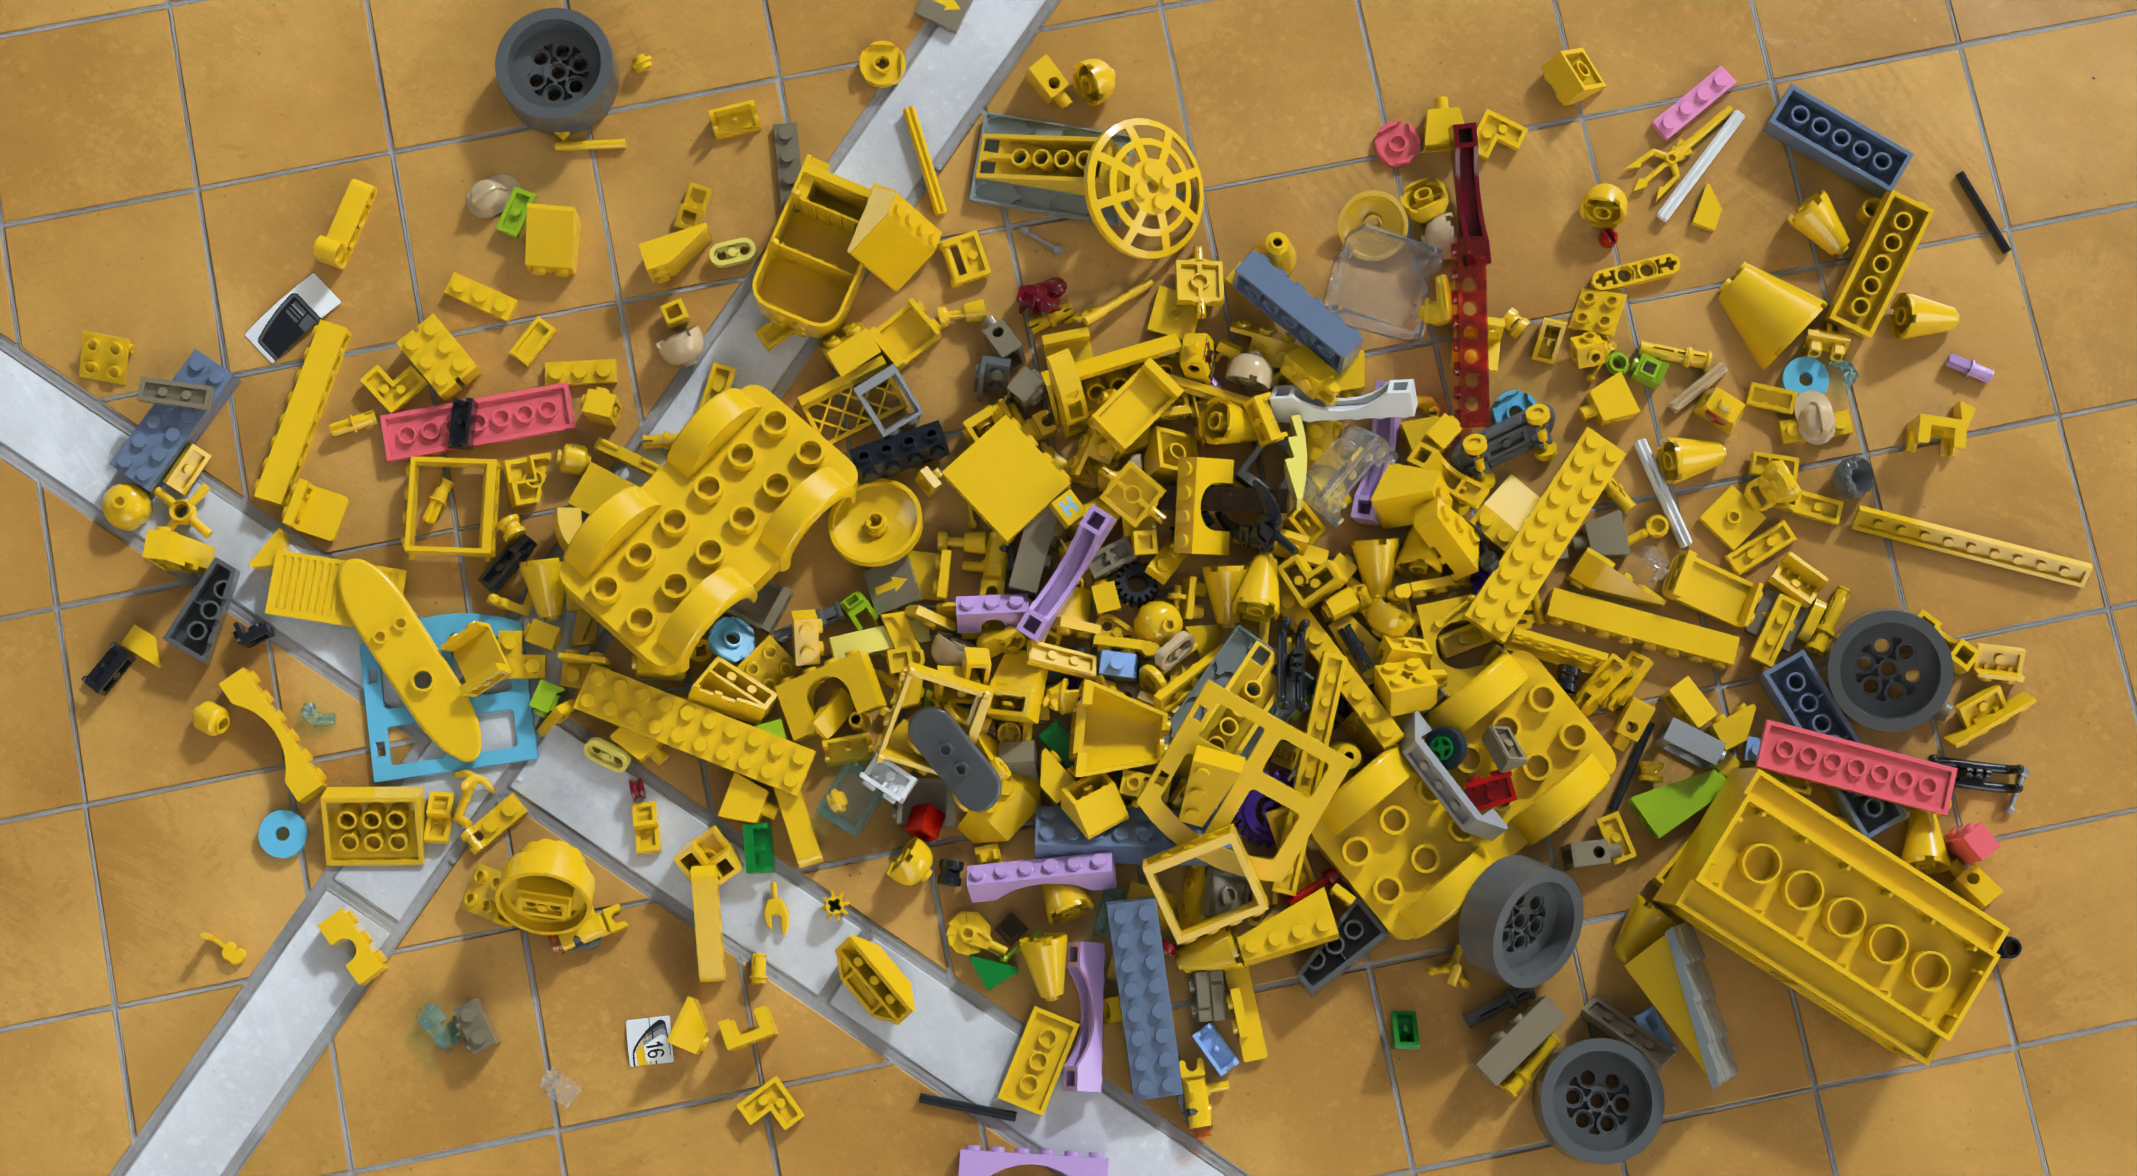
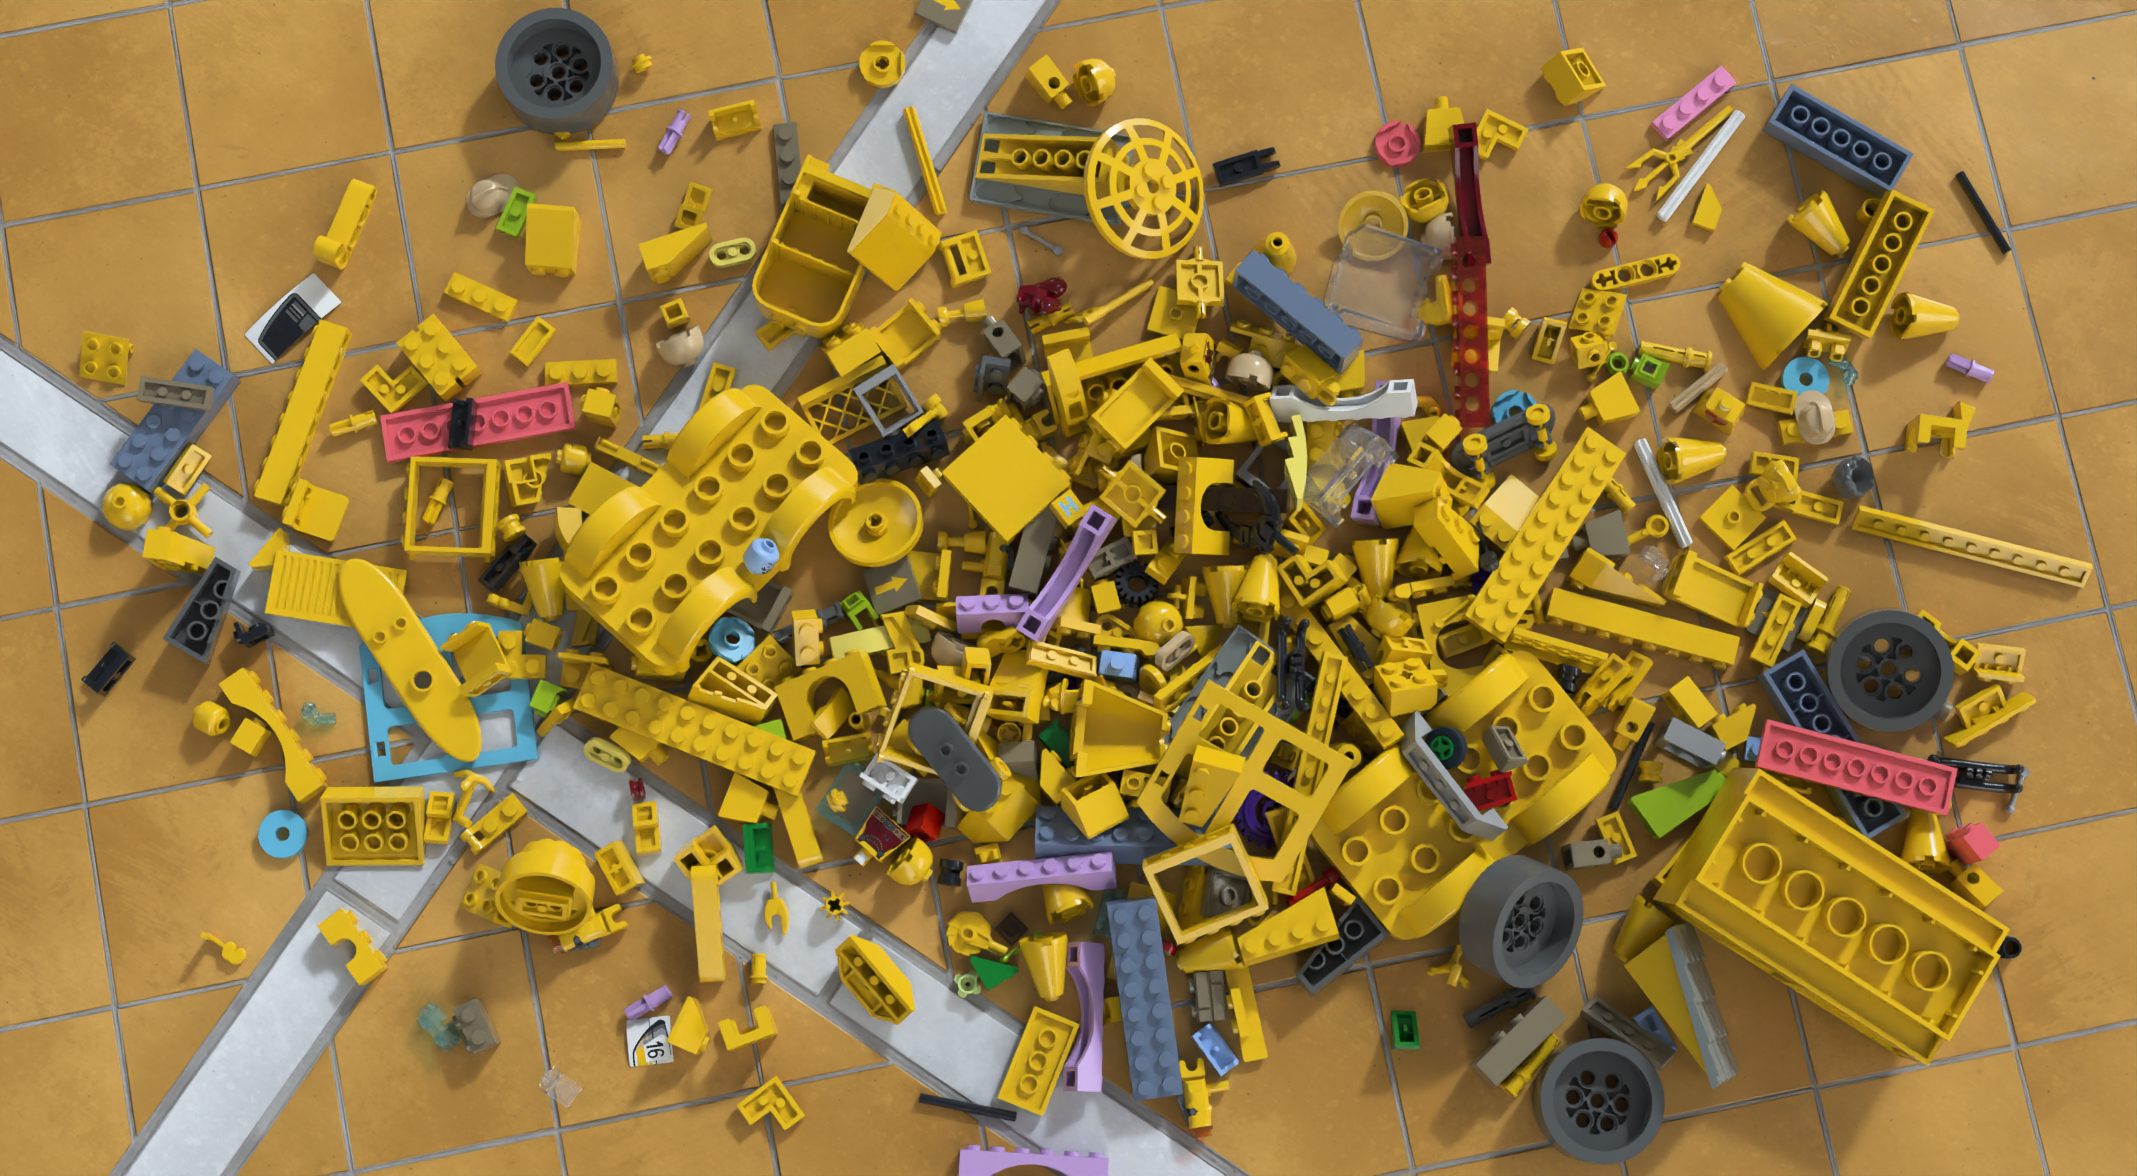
yellow tile [121,624,162,668] -> none
none -> yellow brick [230,717,272,757]
none -> yellow hinge [593,841,645,896]
none -> lavender axle [625,984,673,1021]
none -> lavender axle [658,109,691,155]
none -> light blue head [743,538,779,574]
none -> torso [853,806,912,867]
none -> yellow brick [903,393,949,437]
none -> yellowish green plate [954,971,981,998]
none -> black hinge [1212,147,1281,187]

